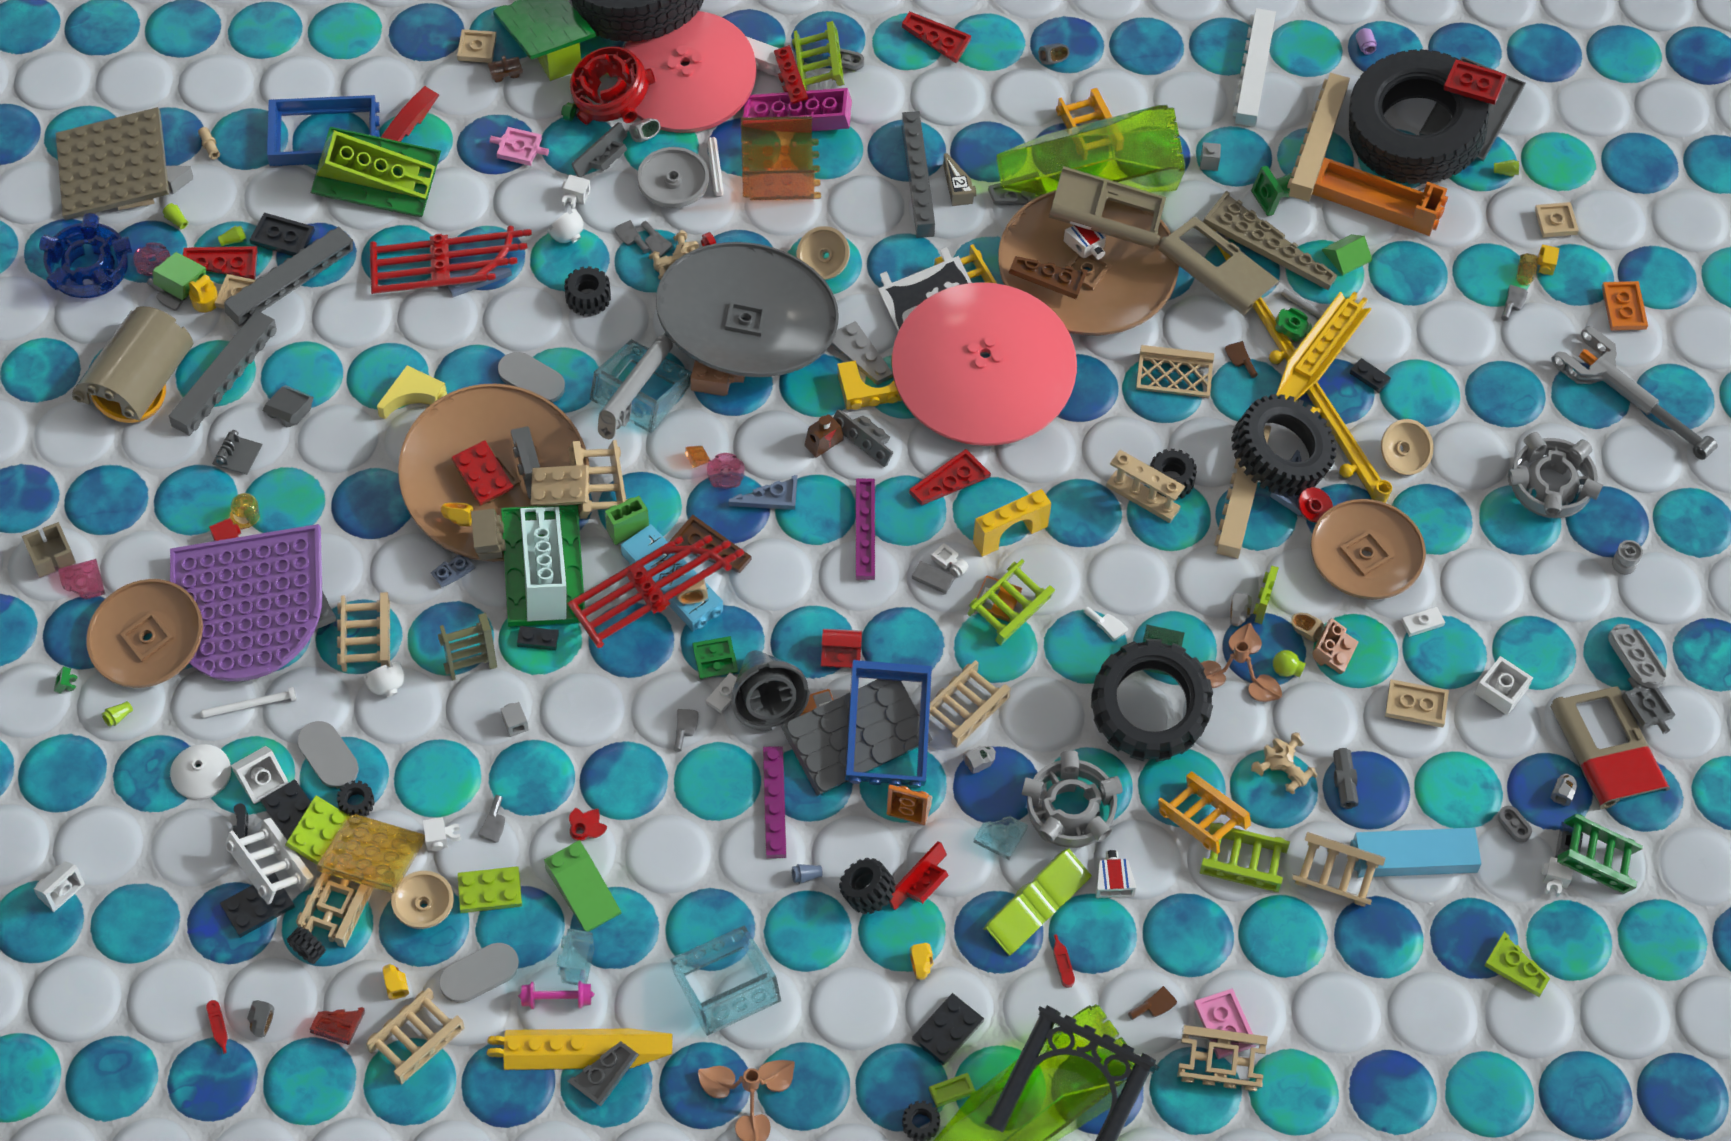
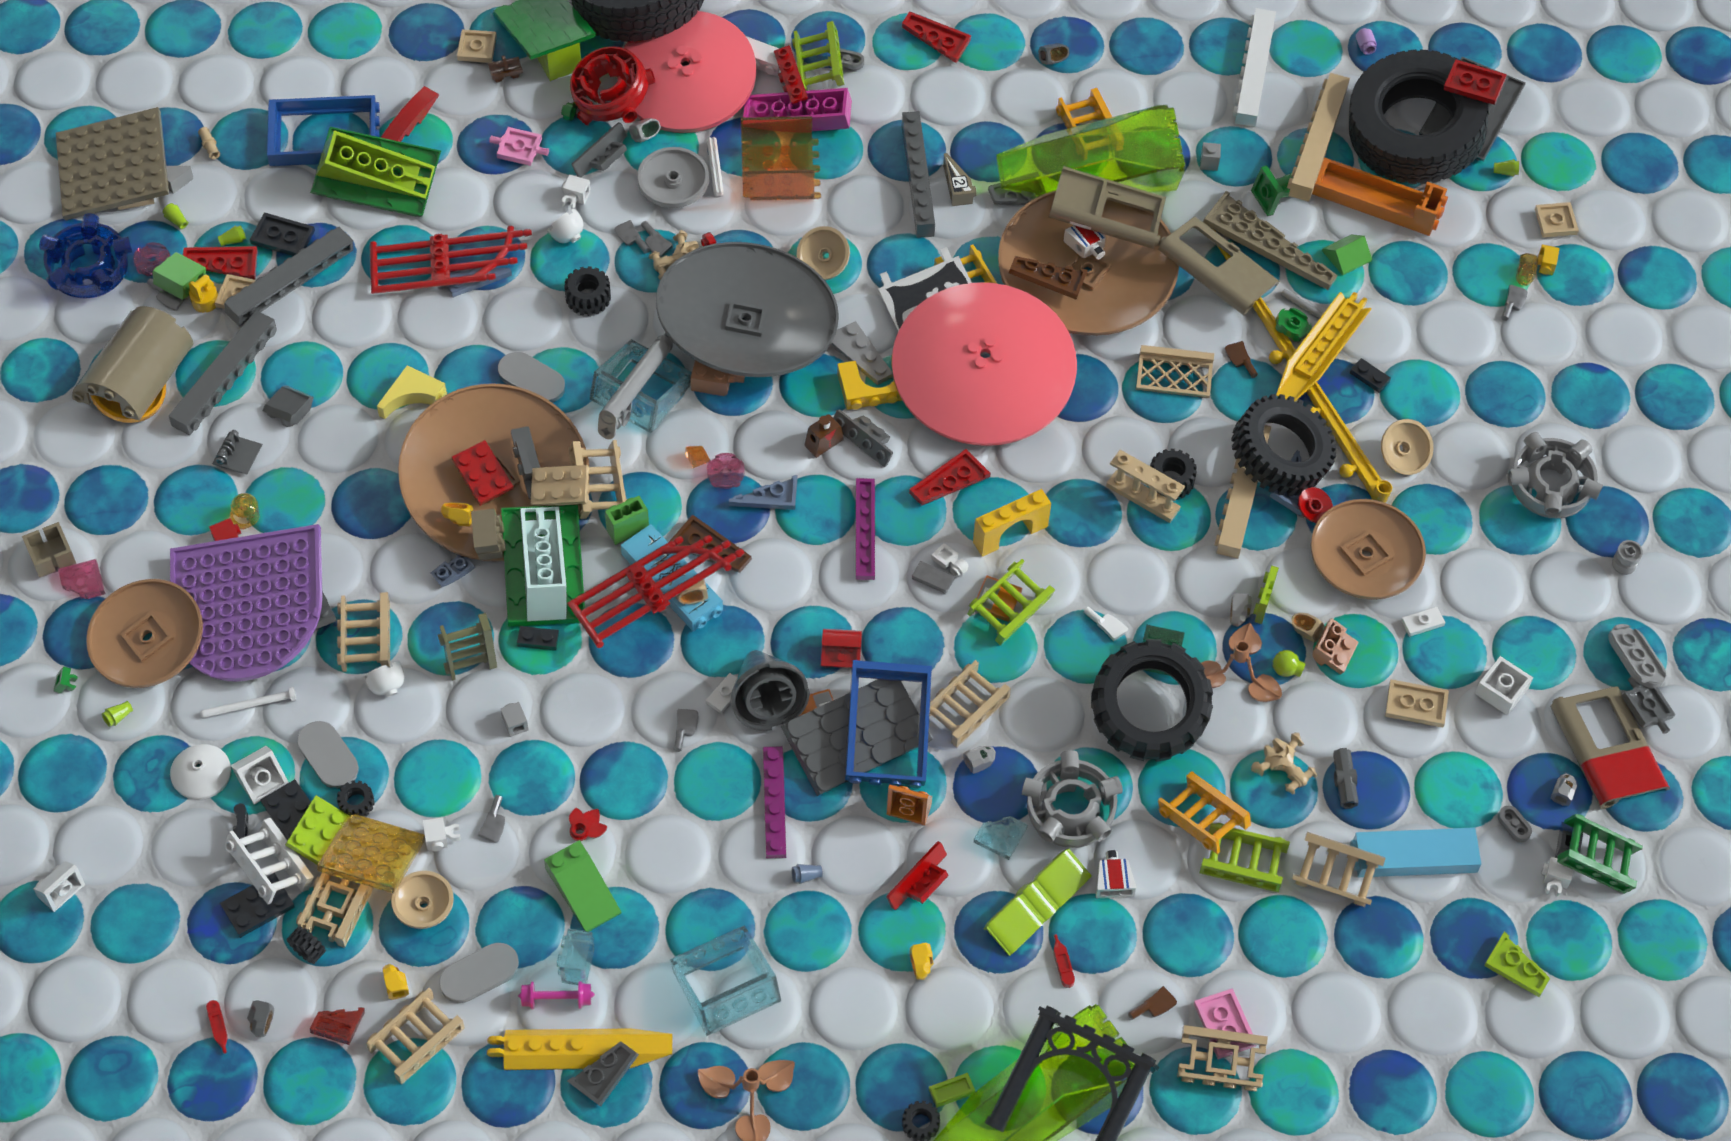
lime plate [458,866,522,913] -> none
green slope [692,636,738,679] -> none
black tyre [839,858,896,914] -> none
black plate [912,993,984,1065] -> none
light grey piece [1551,326,1718,460] -> none
orange plate [1601,281,1648,331] -> none

